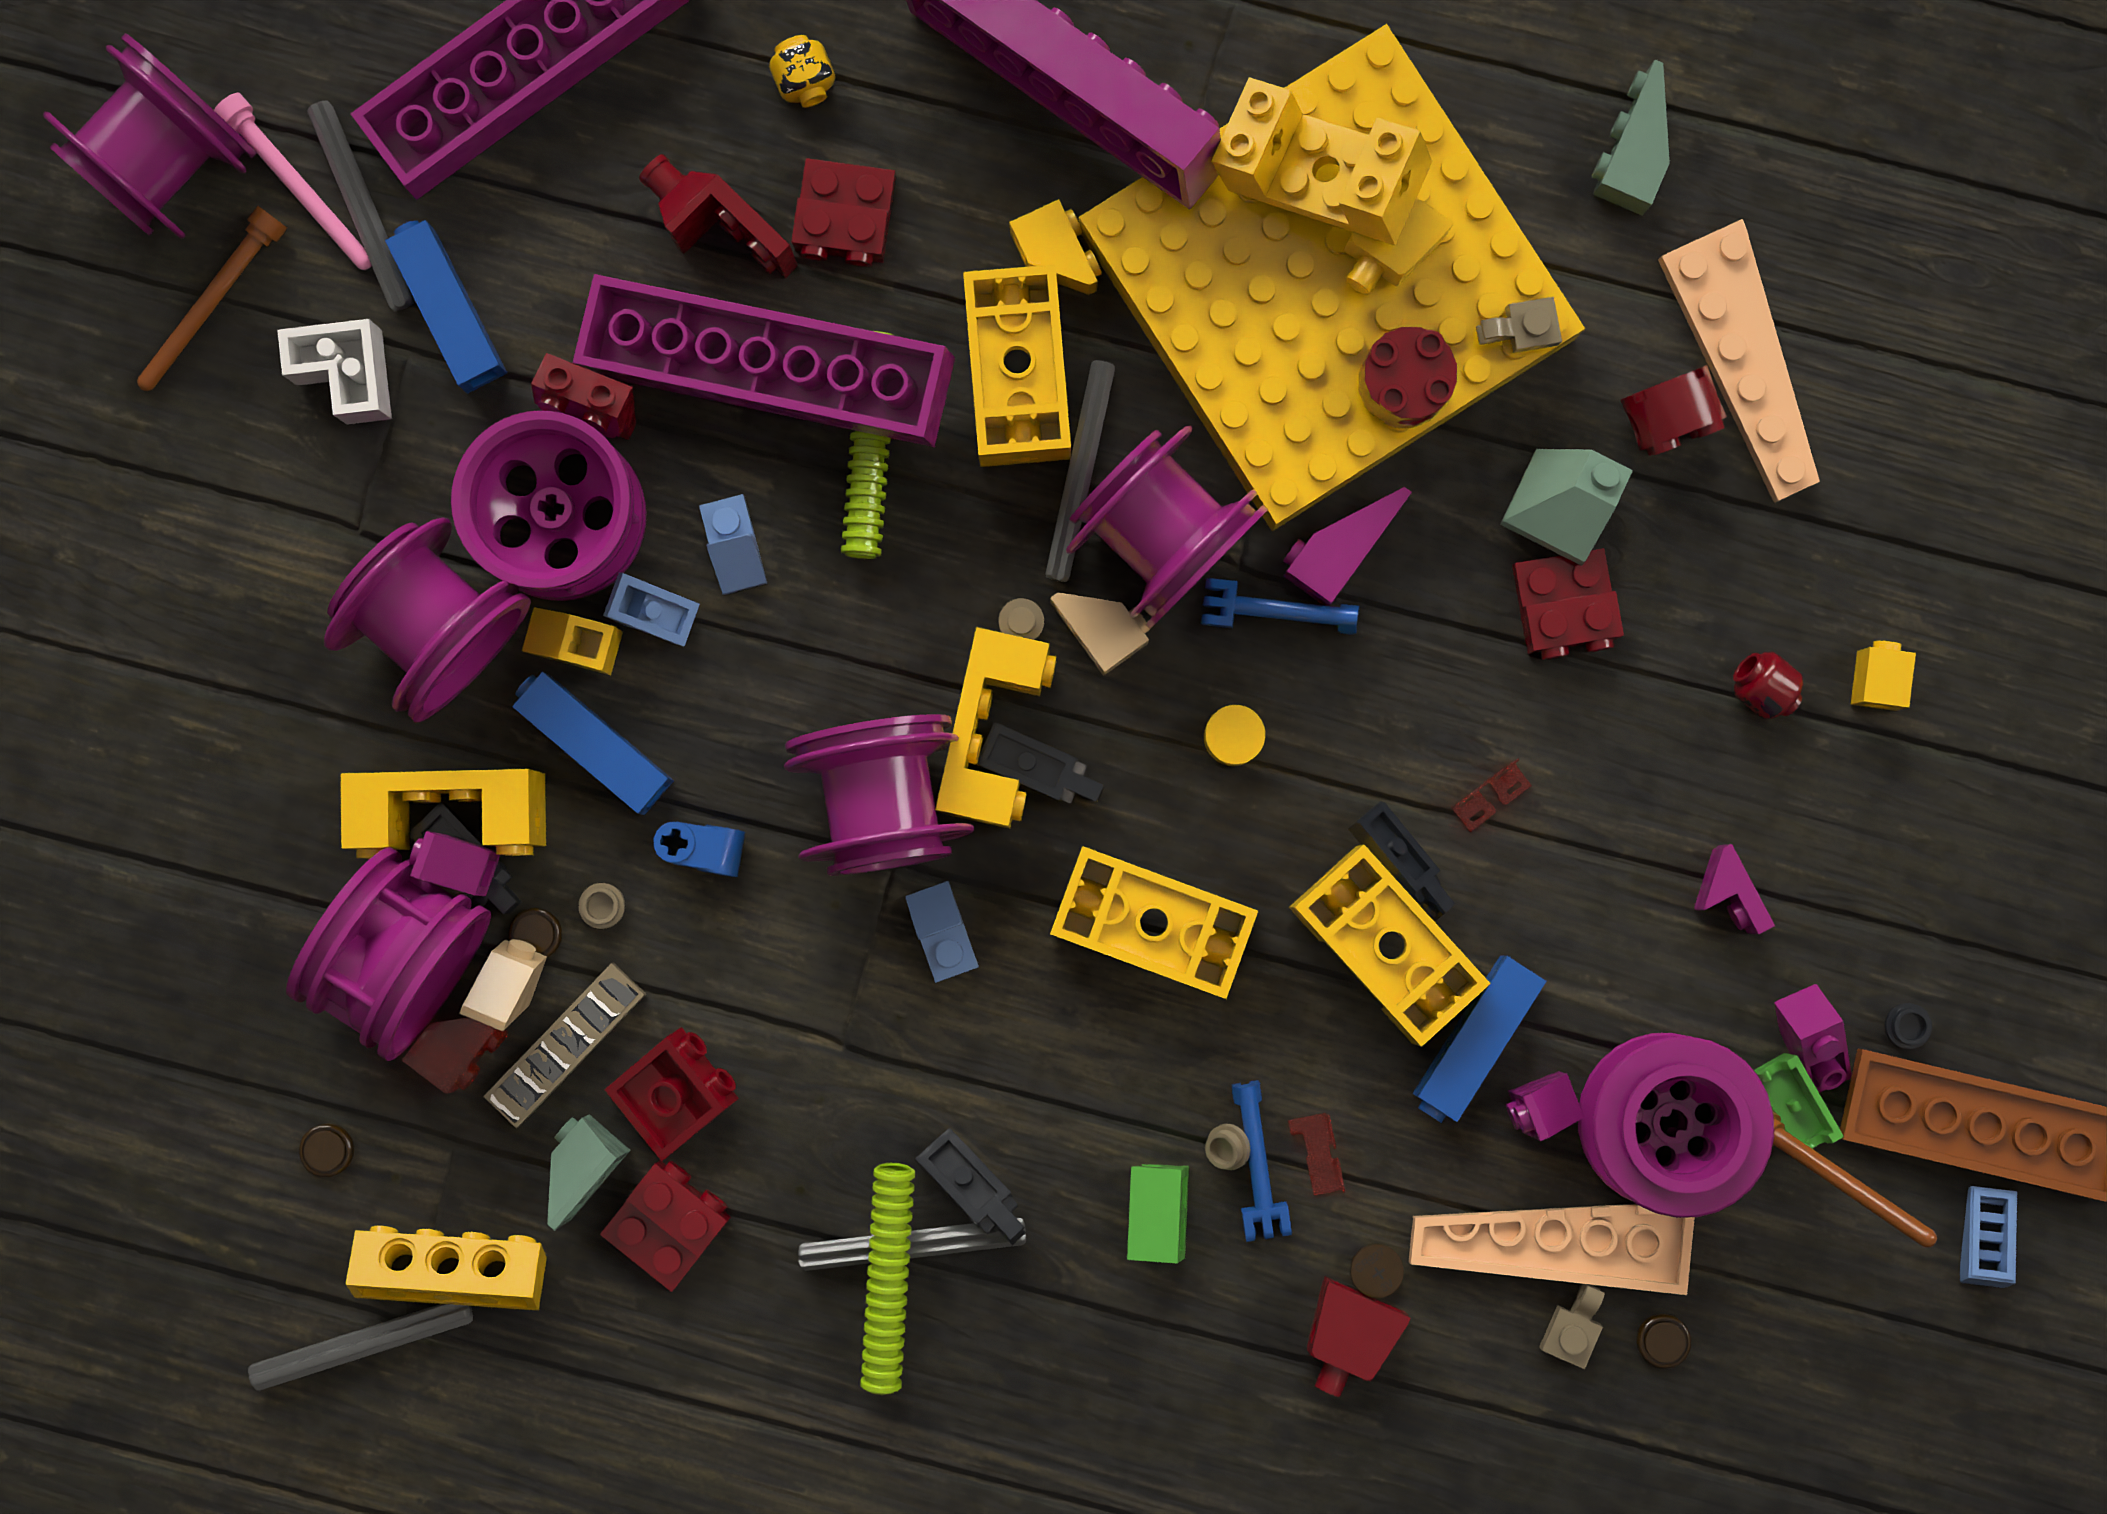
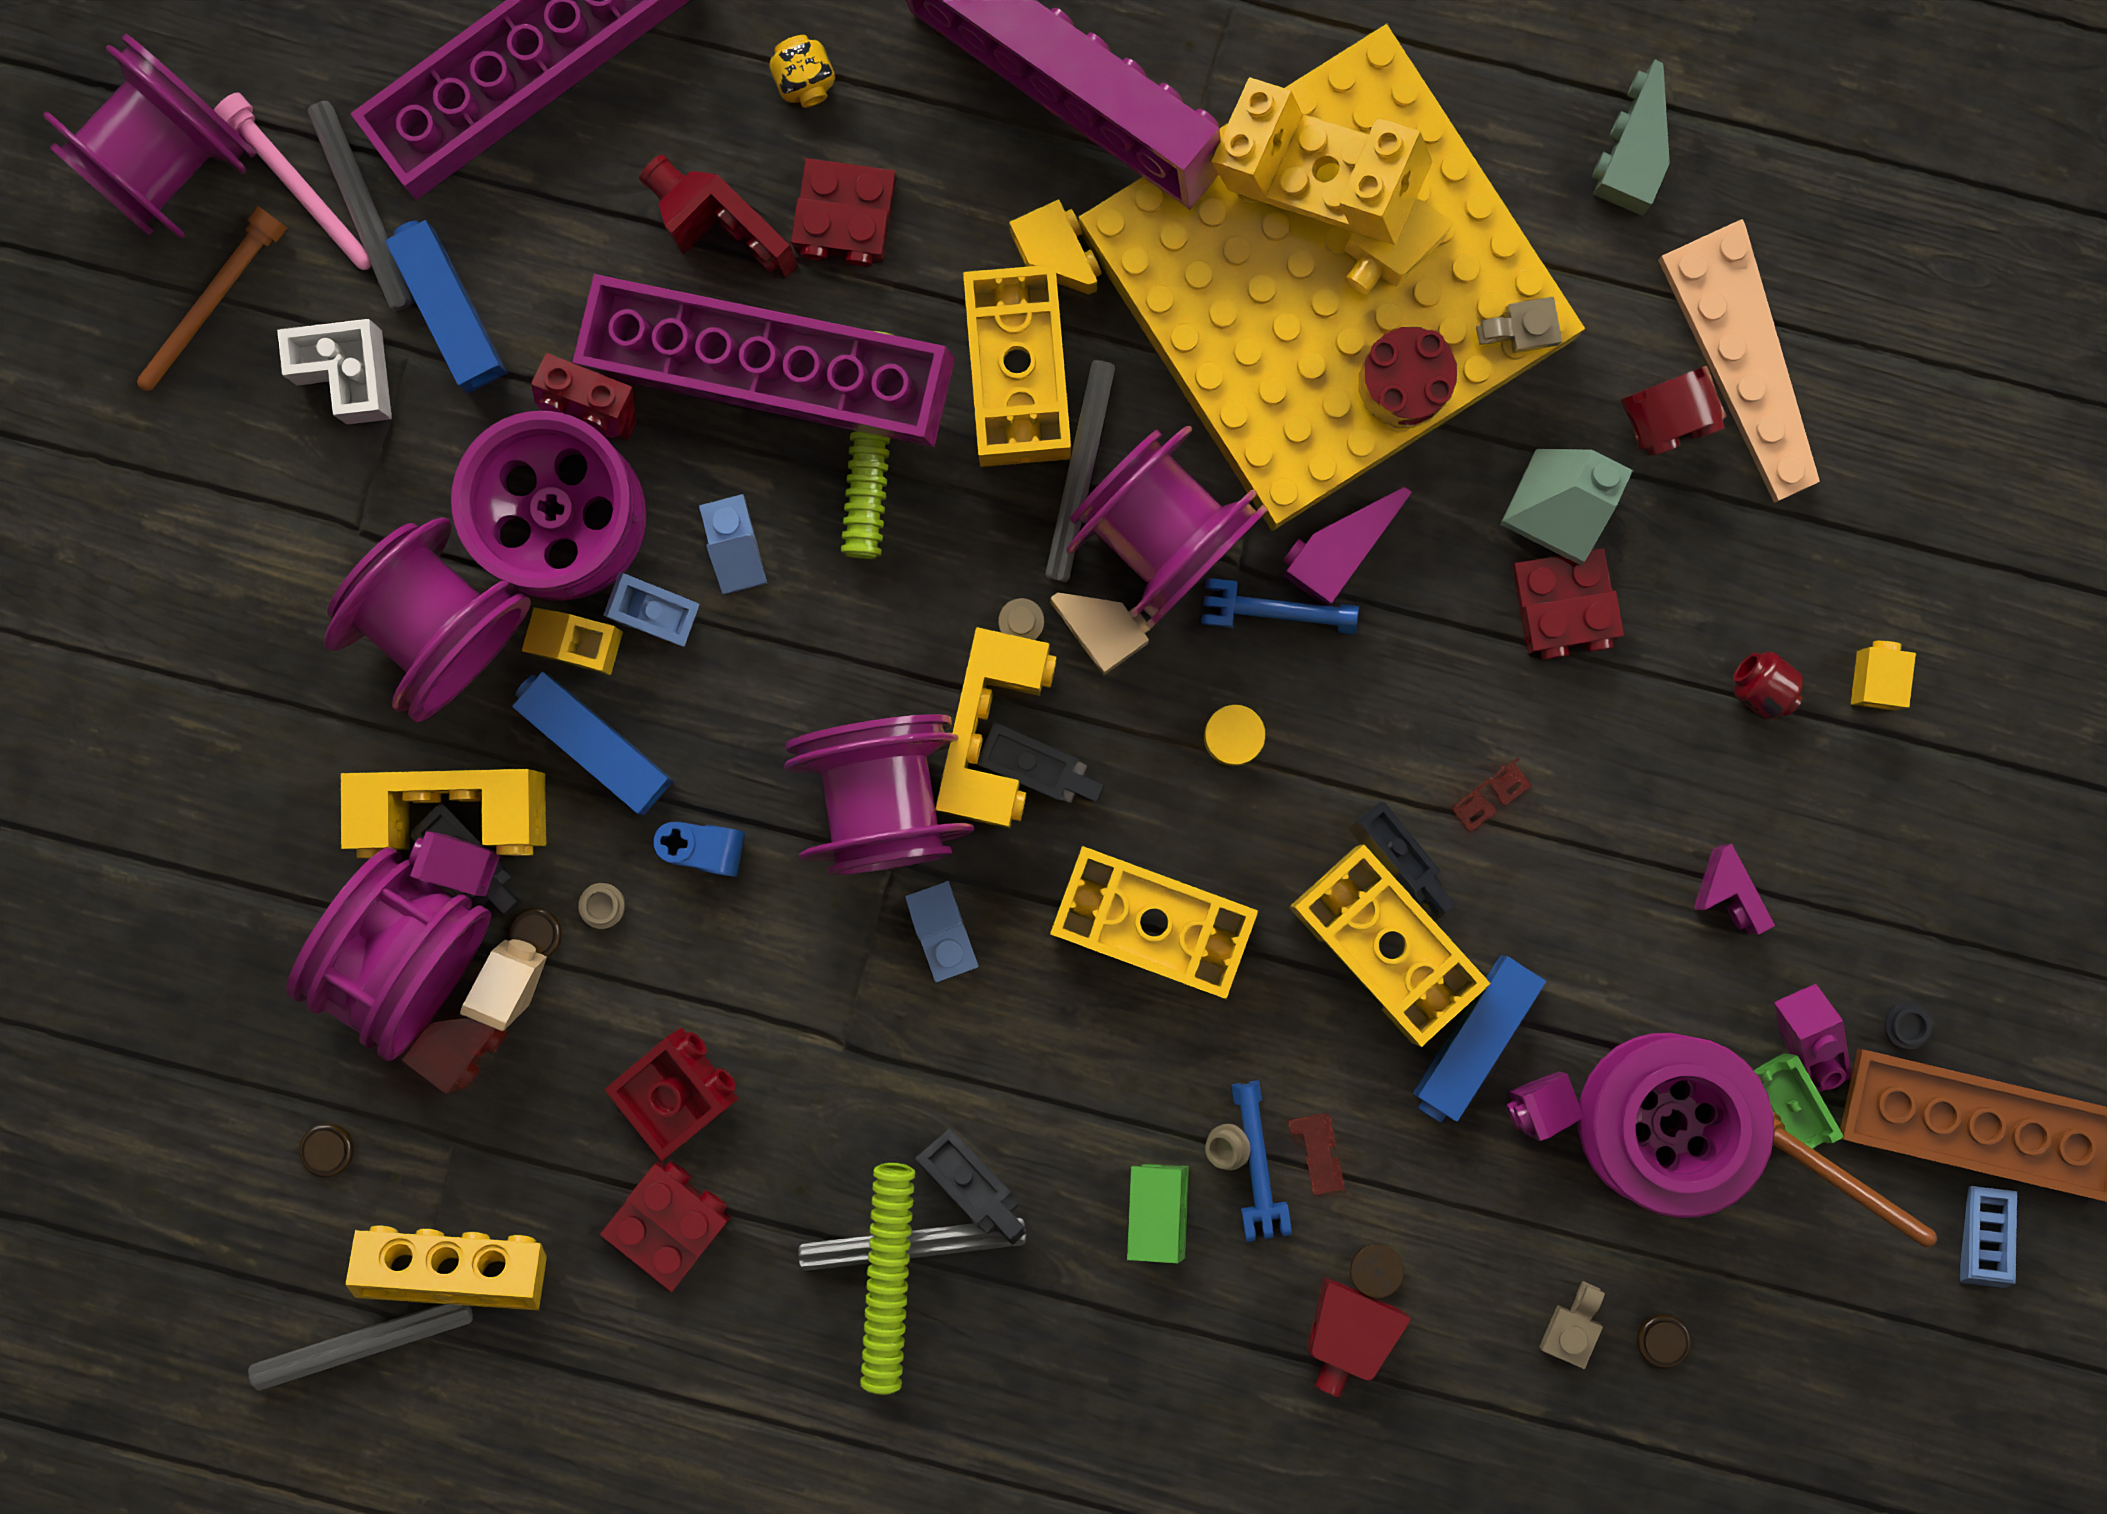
tile [483,963,646,1128] -> none
sand green slope [547,1114,631,1231] -> none
light nougat wing [1409,1204,1695,1295] -> none

